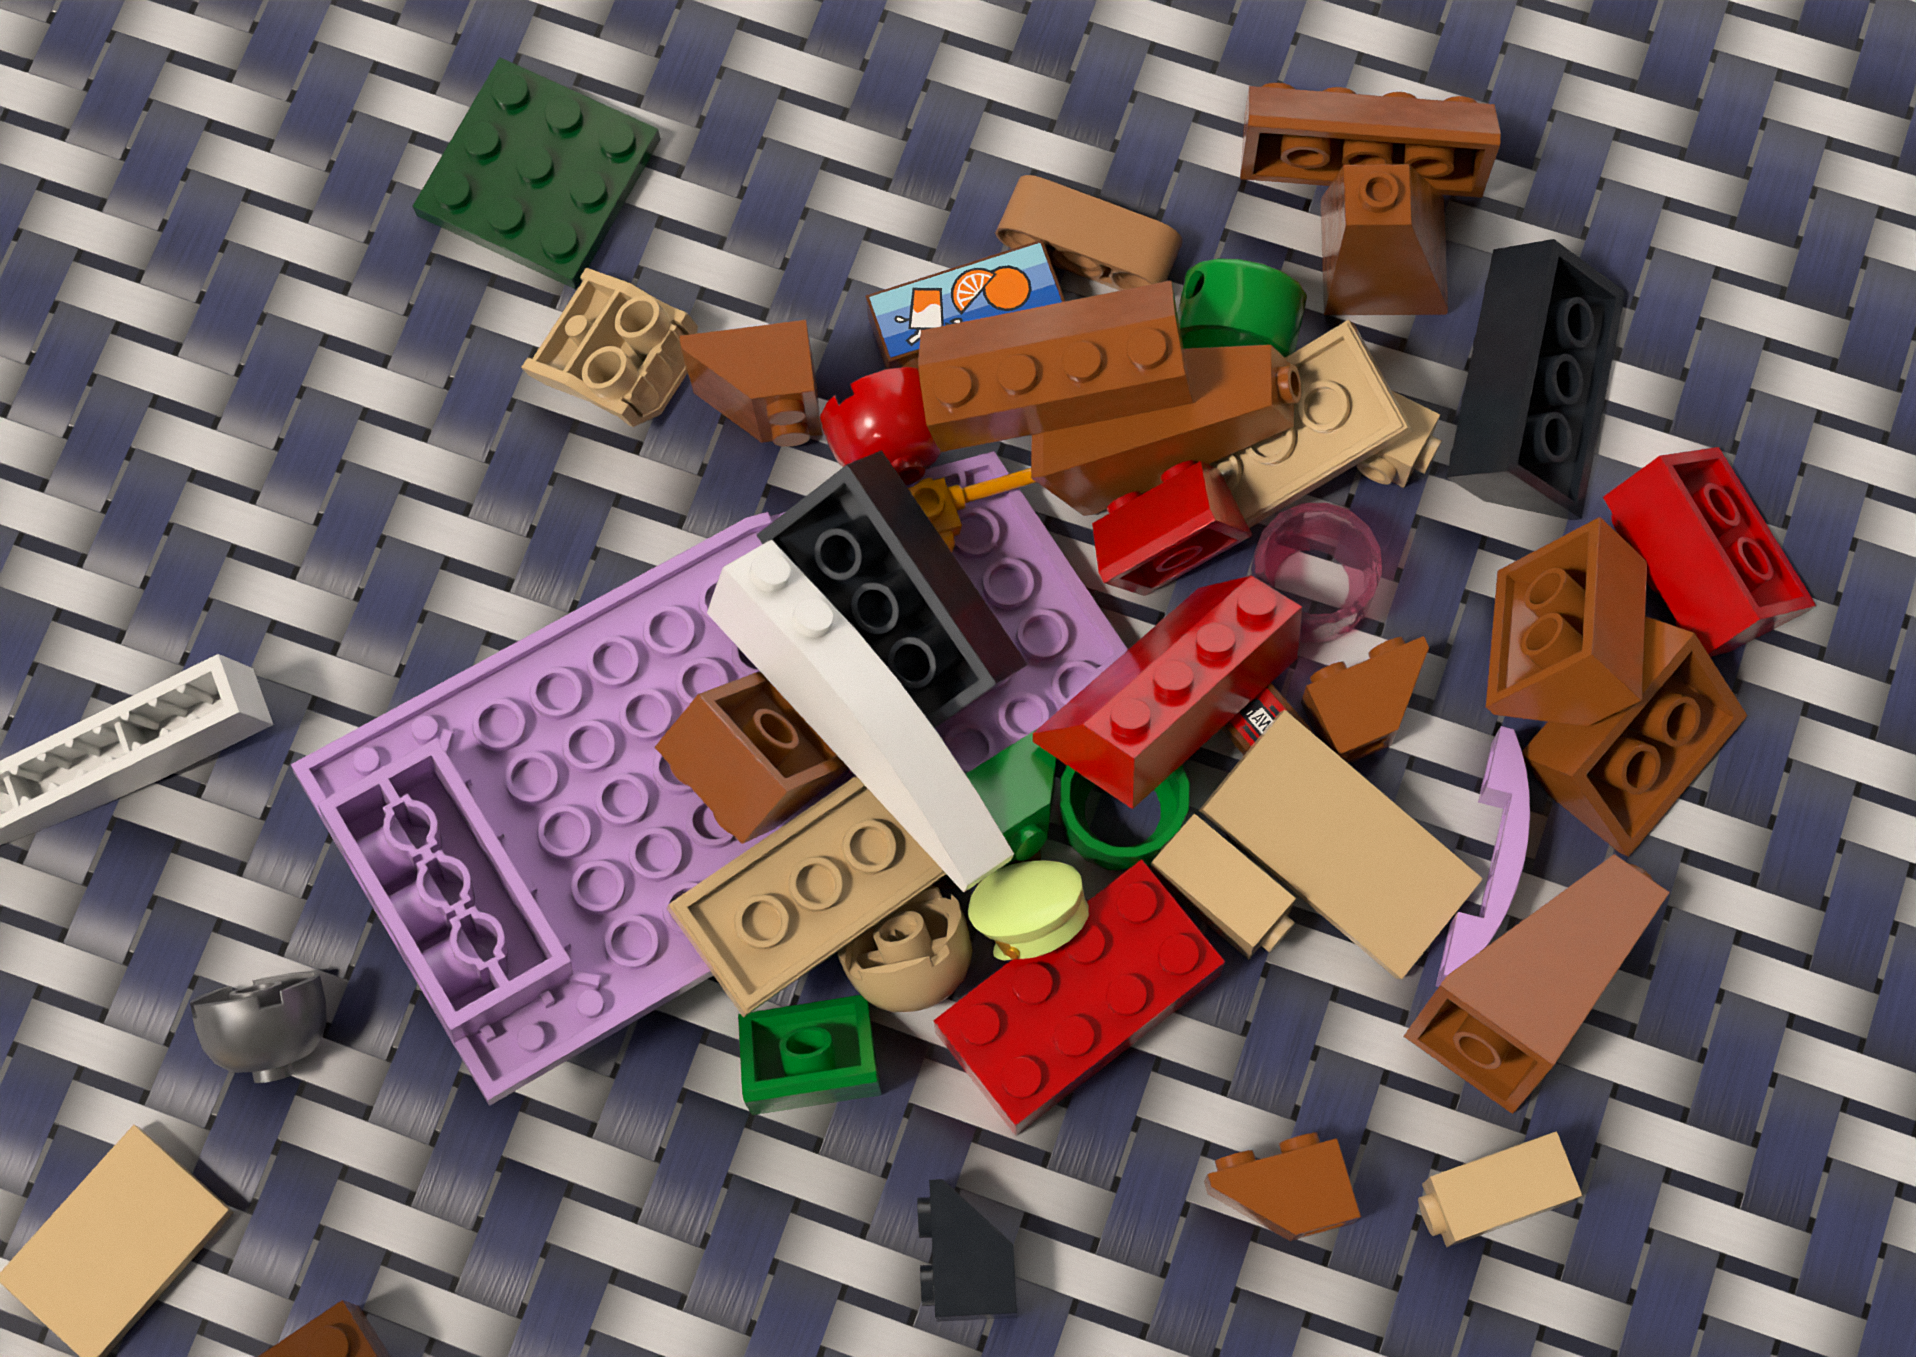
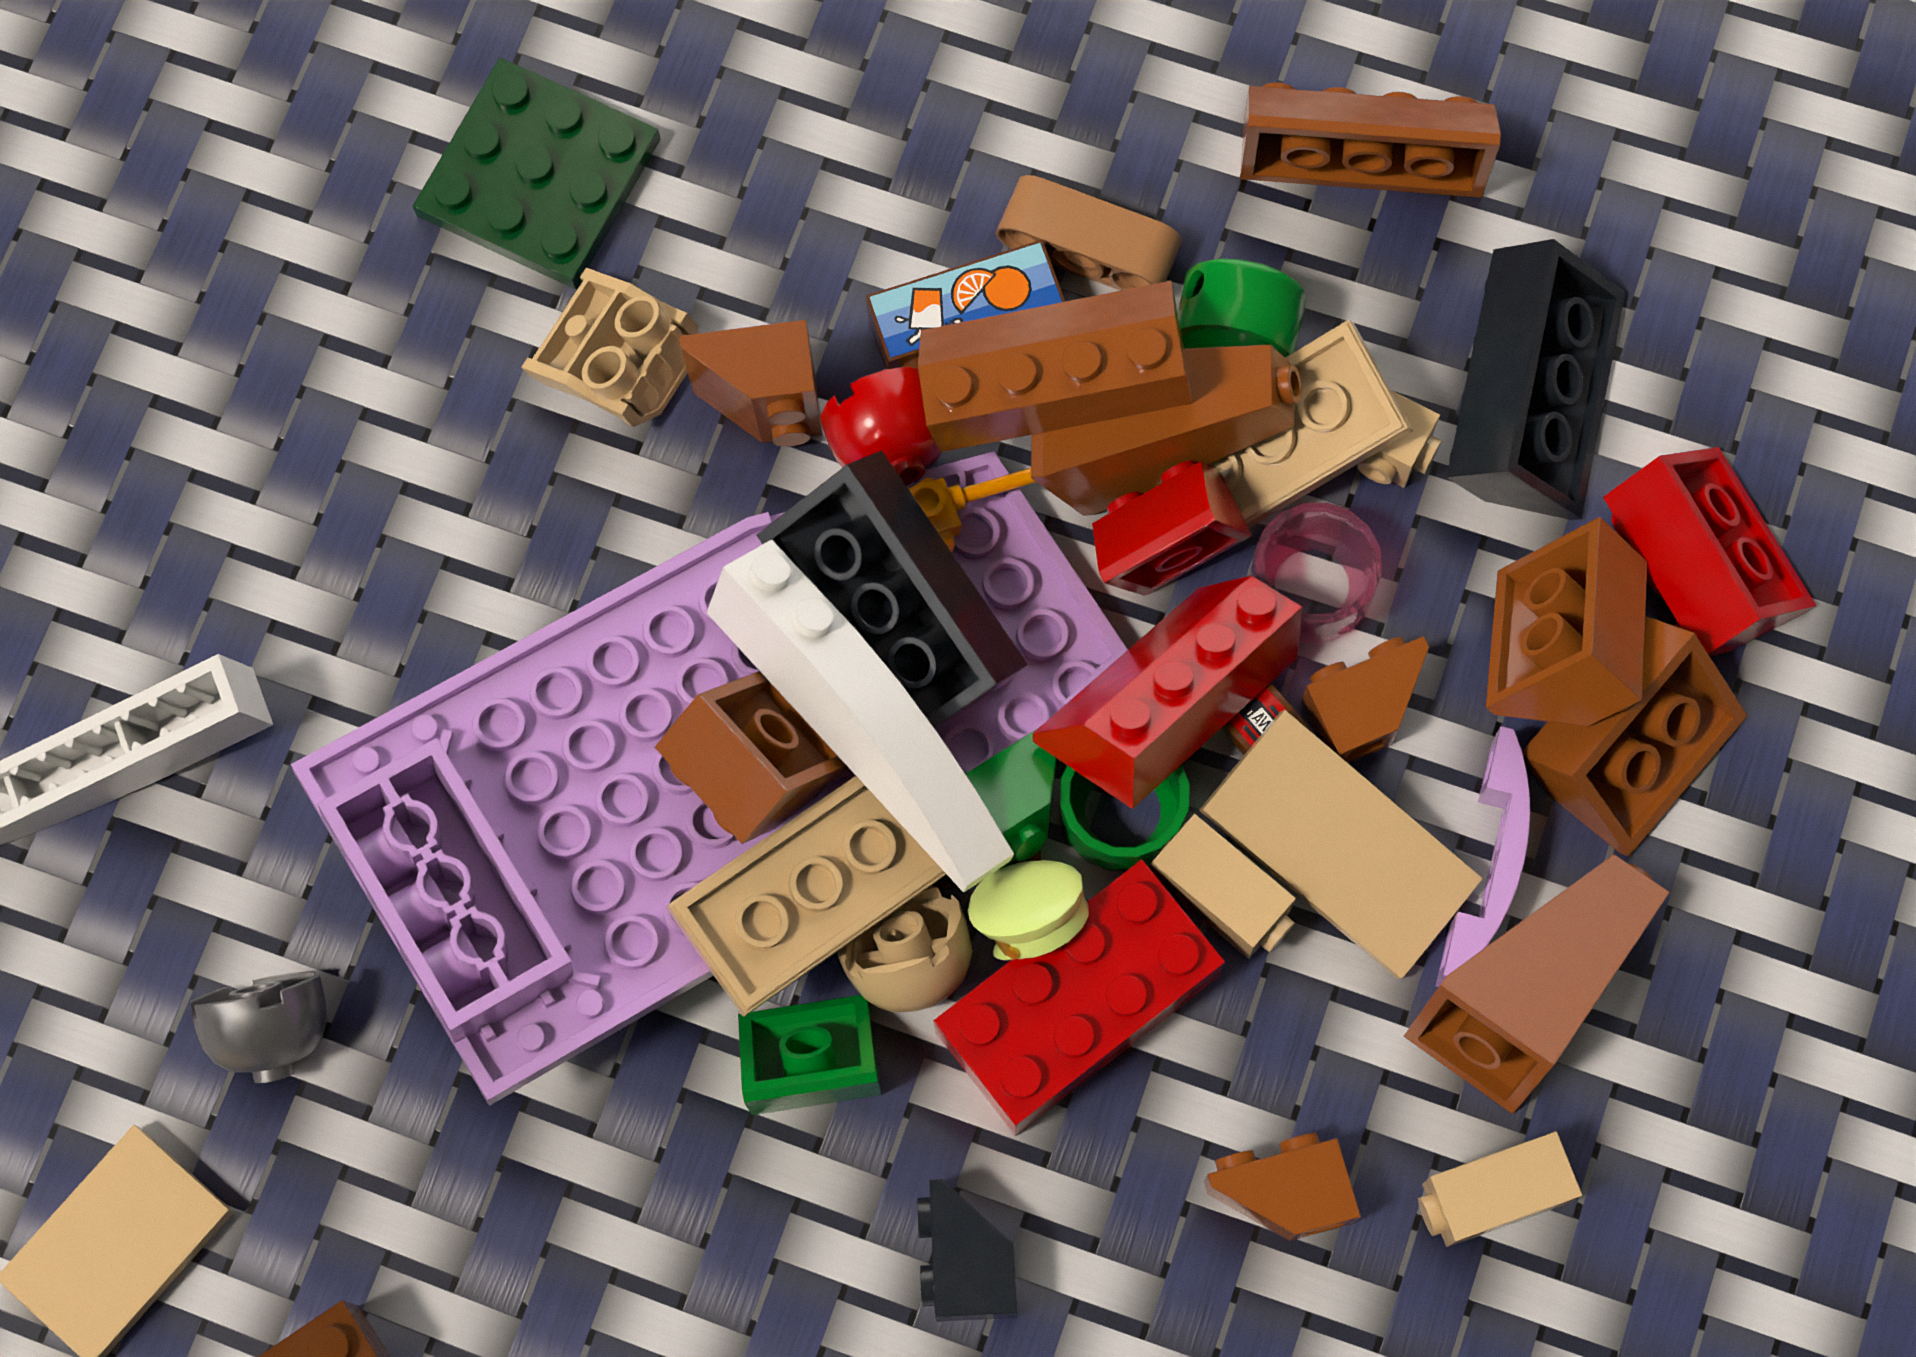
dark orange slope [1321,164,1448,315] -> none

